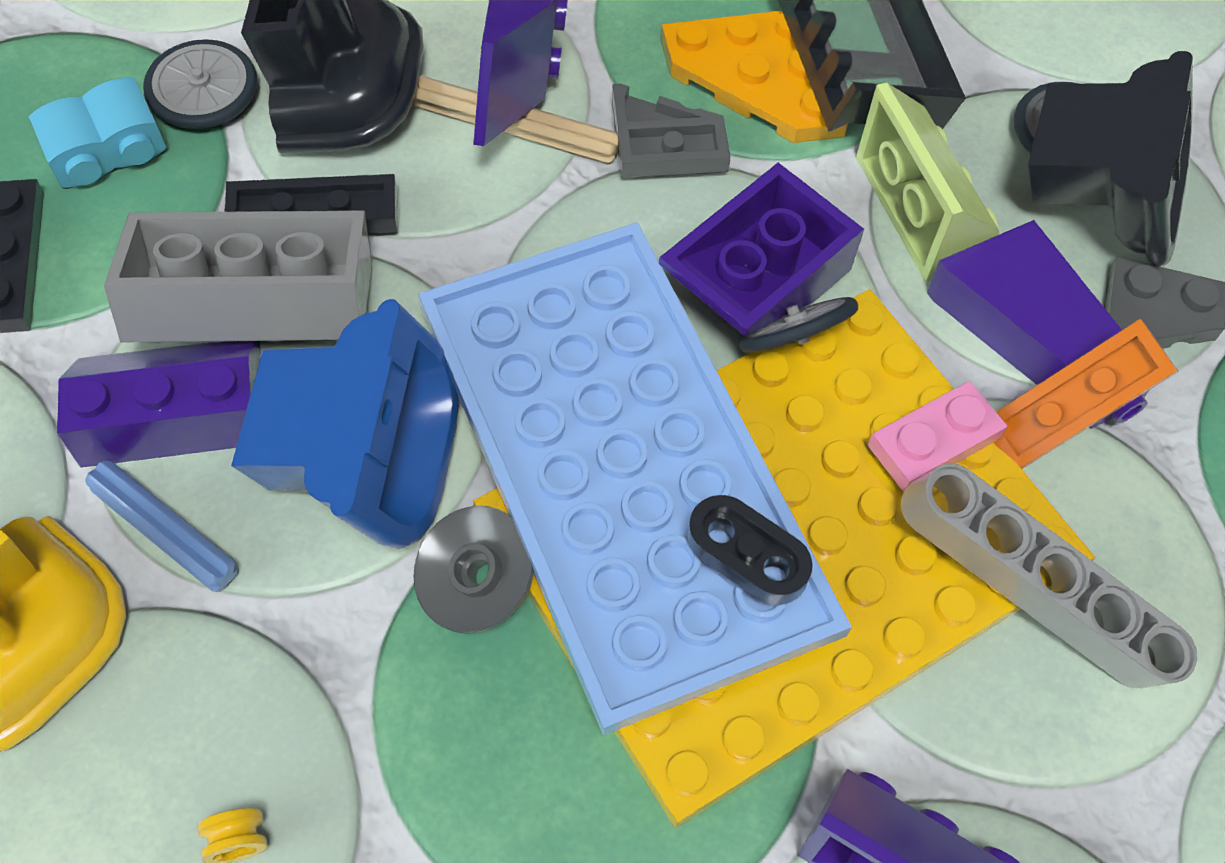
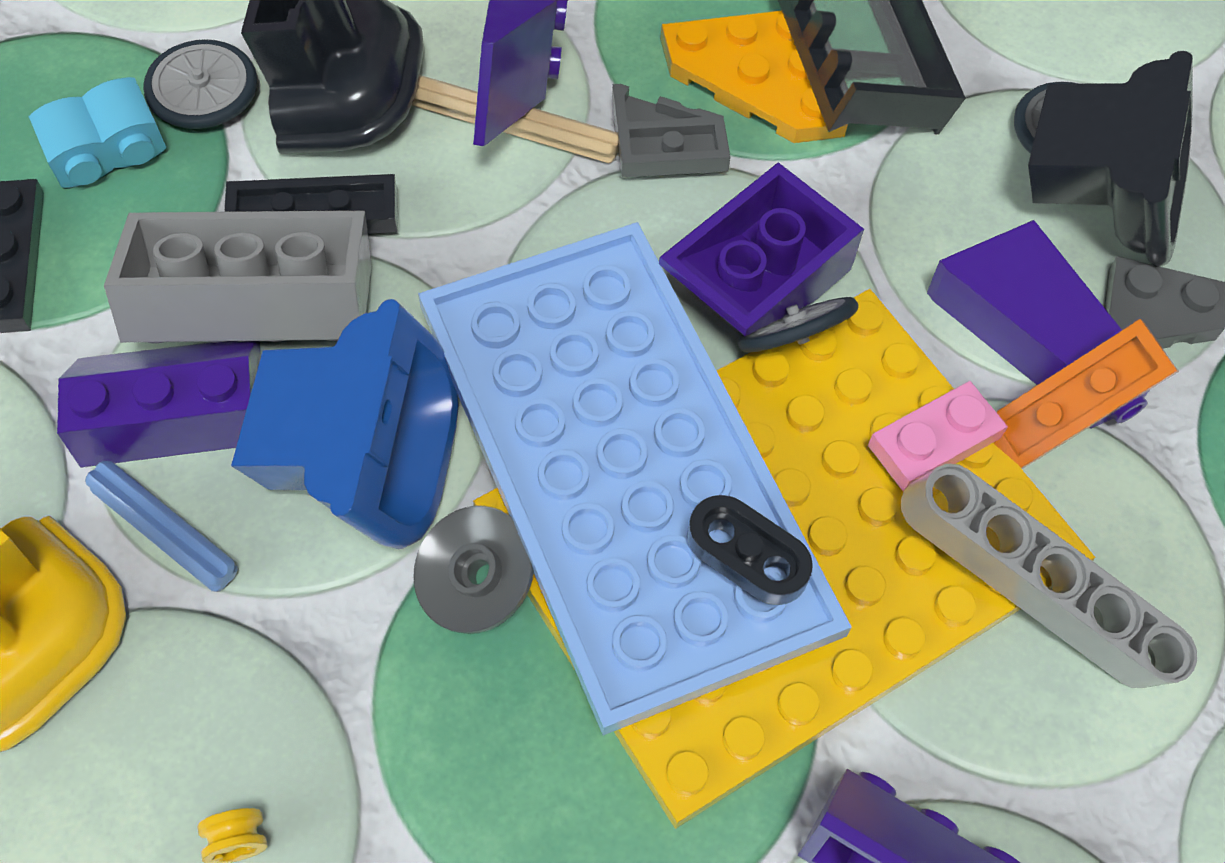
yellowish green slope [856,82,1000,282] -> none

